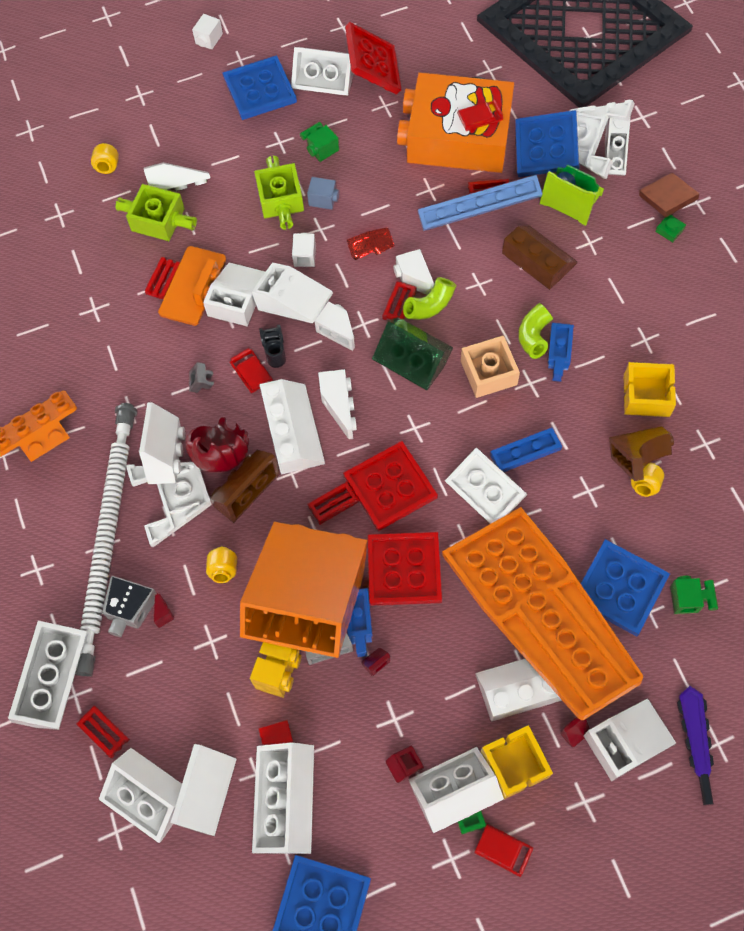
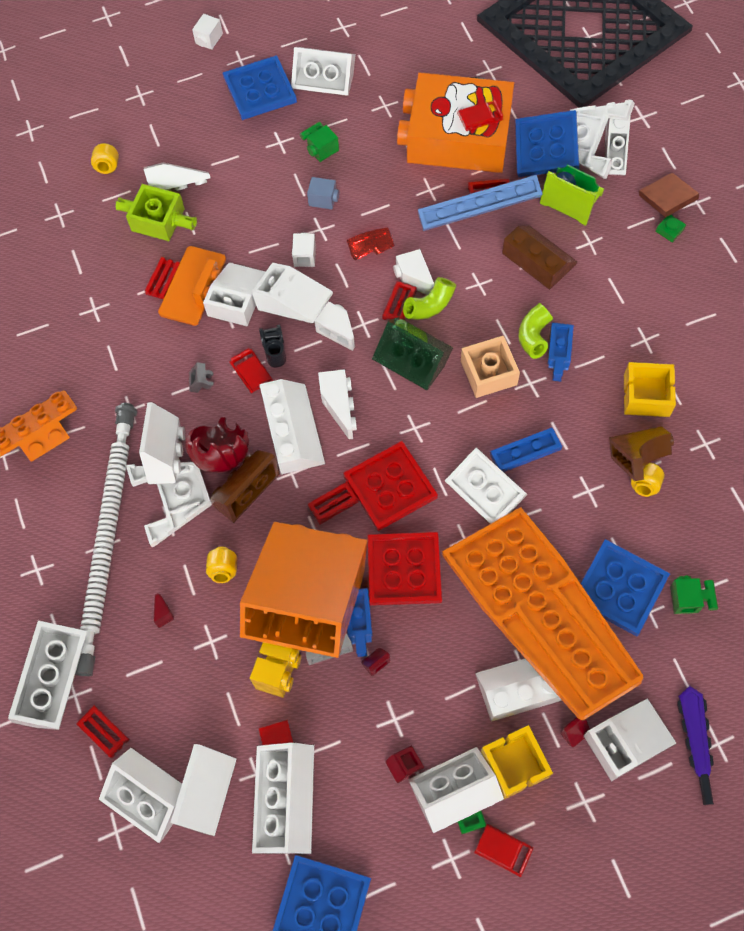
torso [103,576,157,637] -> none
lime brick [254,156,304,230] -> none
red plate [345,22,401,95] -> none

